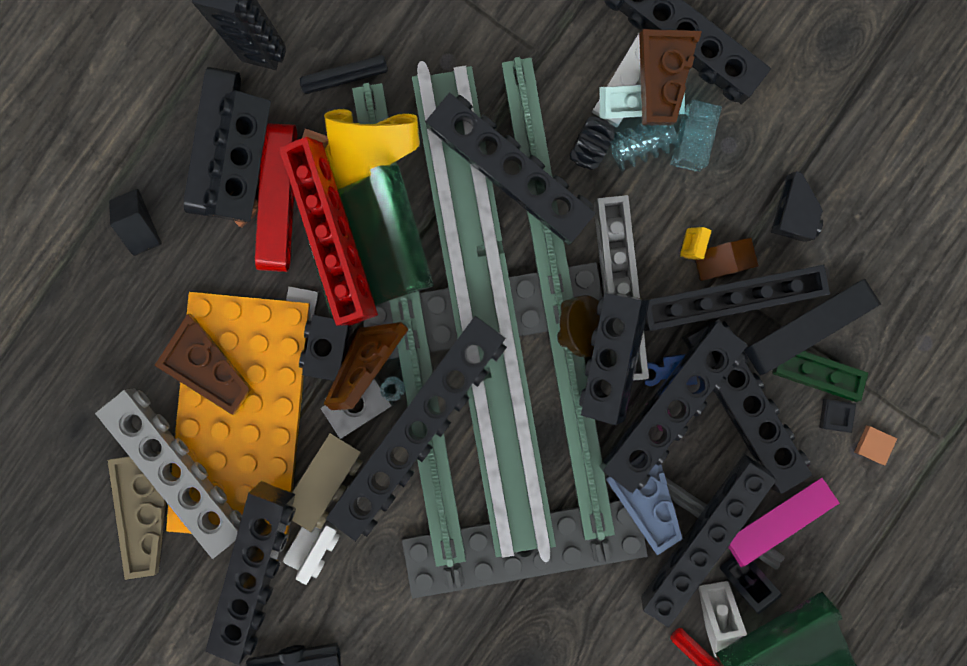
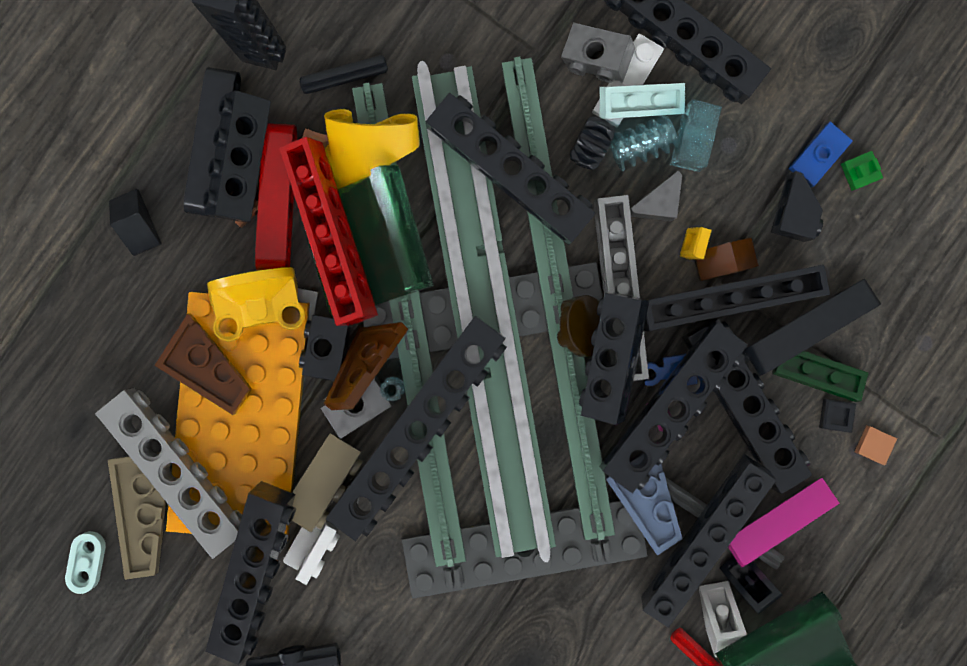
reddish brown wing [639,29,702,125] -> none
none -> light aqua plate [65,531,106,594]
none -> yellow piece [207,267,305,342]
none -> flat silver brick [561,23,635,83]
none -> flat silver slope [630,171,682,221]
none -> blue plate [788,122,853,188]
none -> green tile [841,151,883,191]

